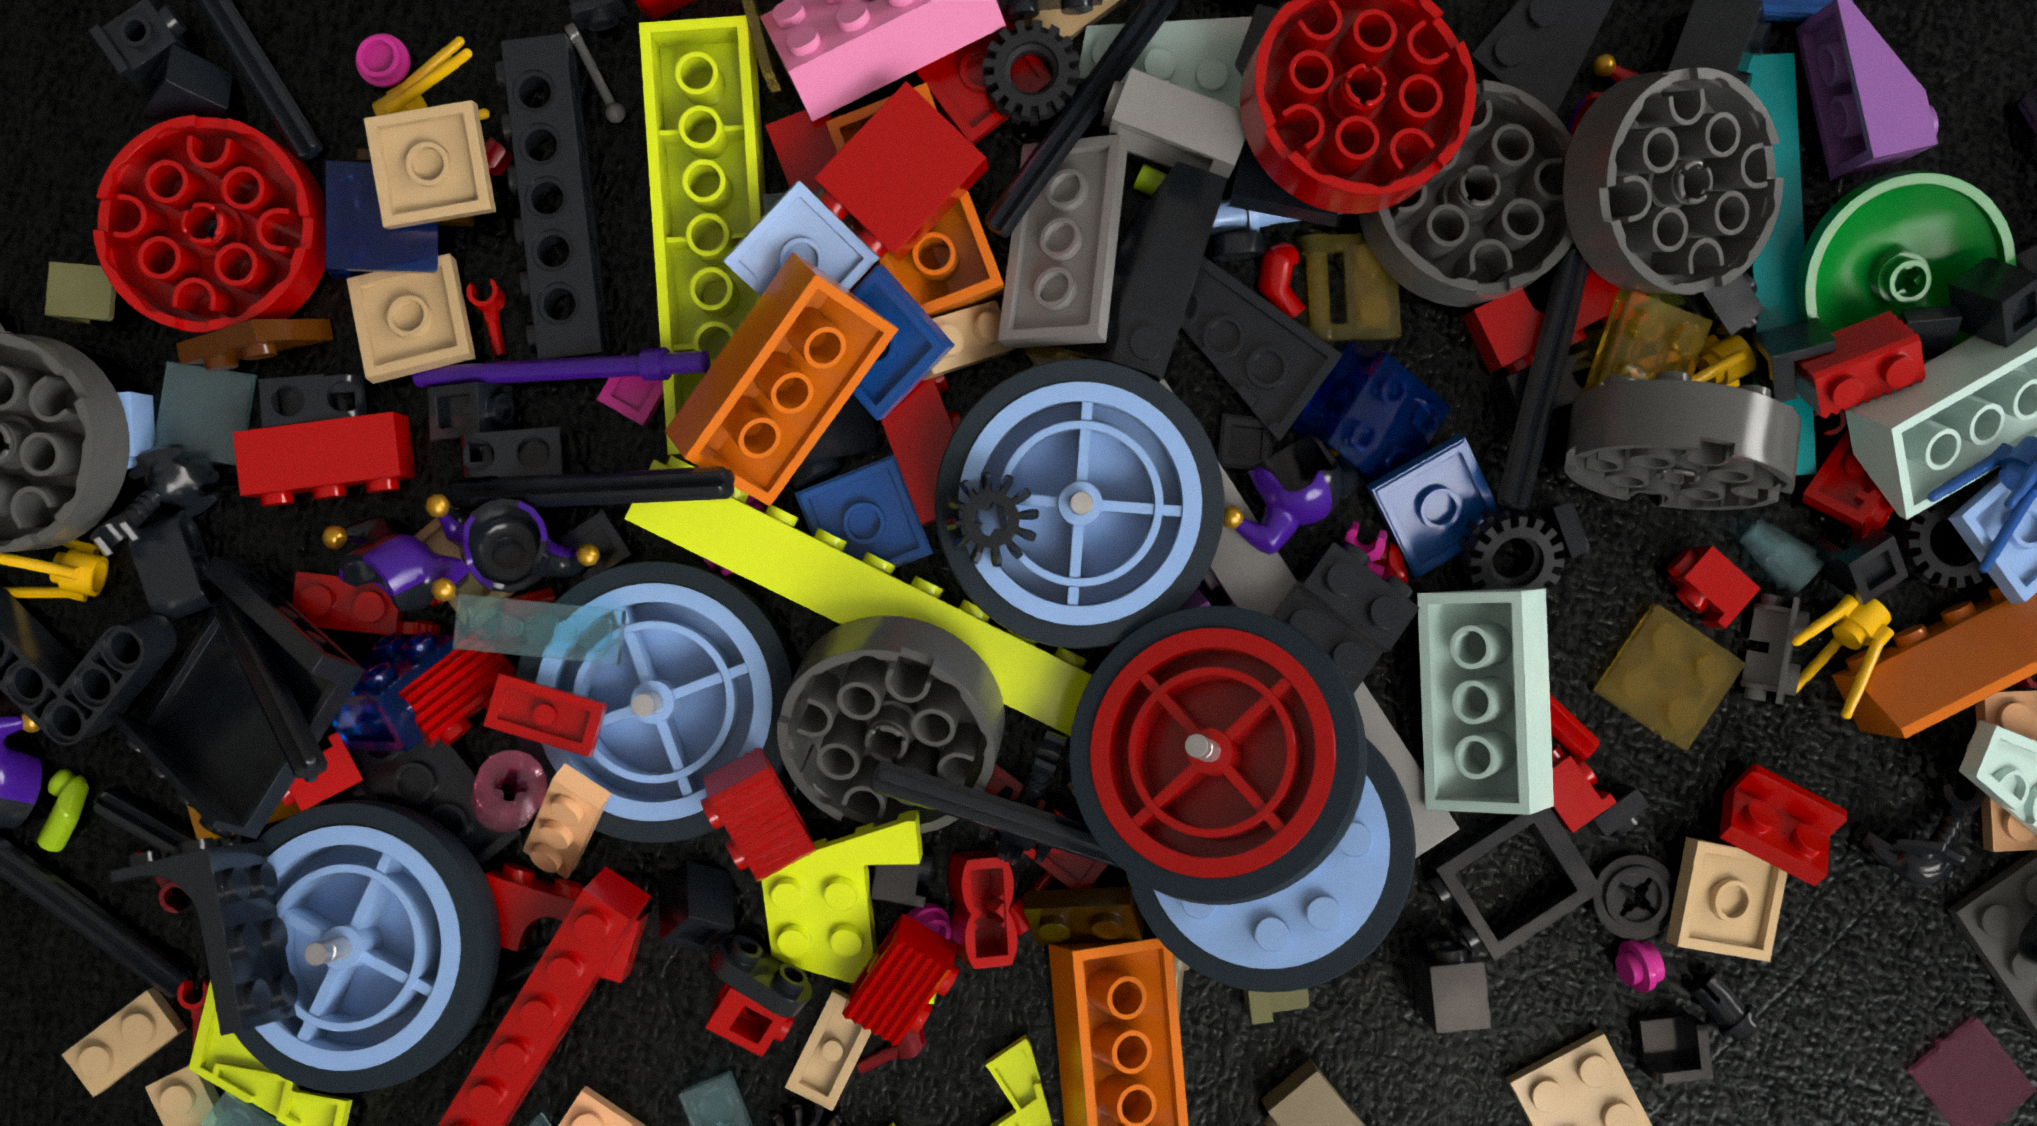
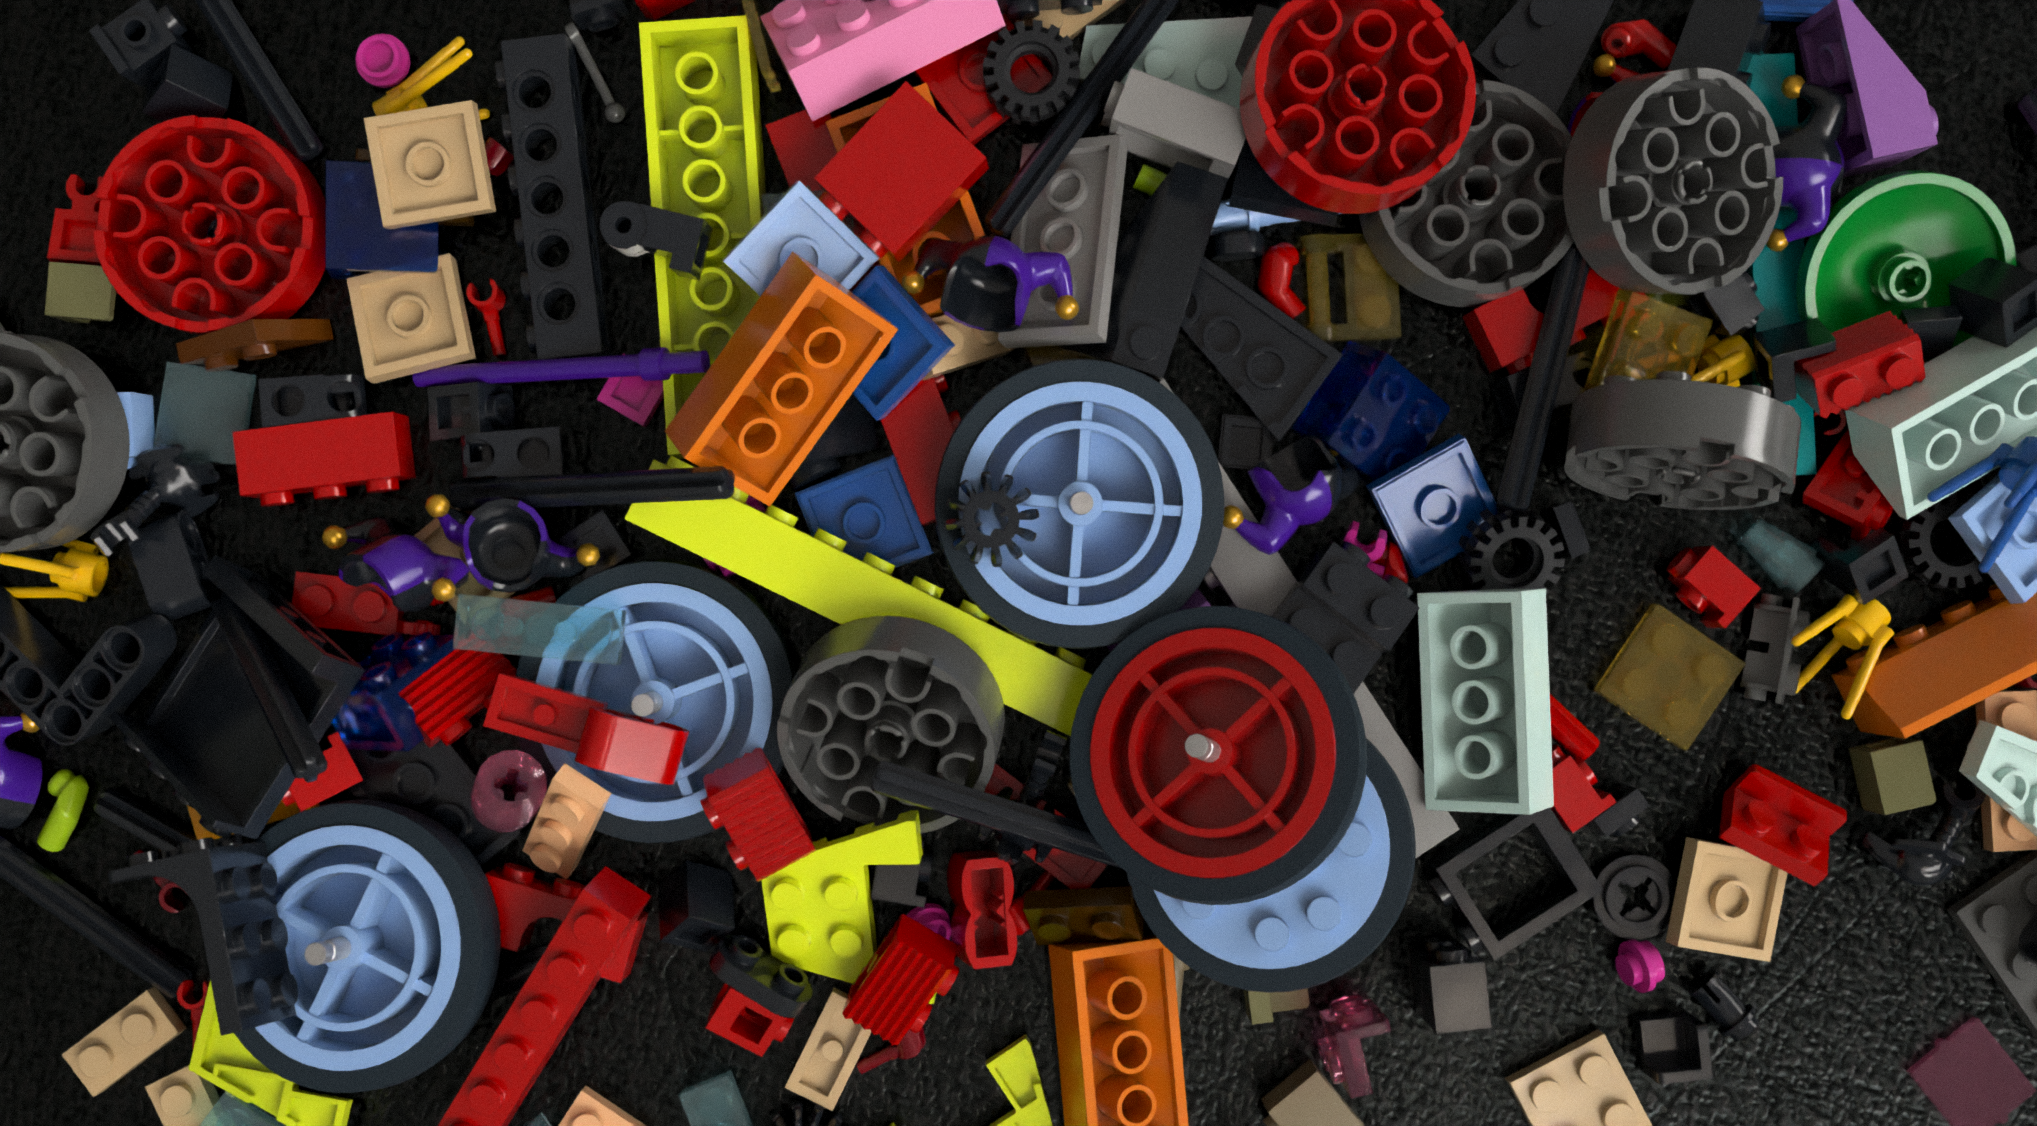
none -> red plate [47,174,103,266]
none -> beam [574,706,689,785]
none -> black leg [600,201,713,281]
none -> piece [902,235,1079,332]
none -> clear pink bracket [1317,995,1391,1098]
none -> red arm [1601,19,1677,70]
none -> piece [1766,74,1847,252]
none -> olive panel [1848,737,1936,815]

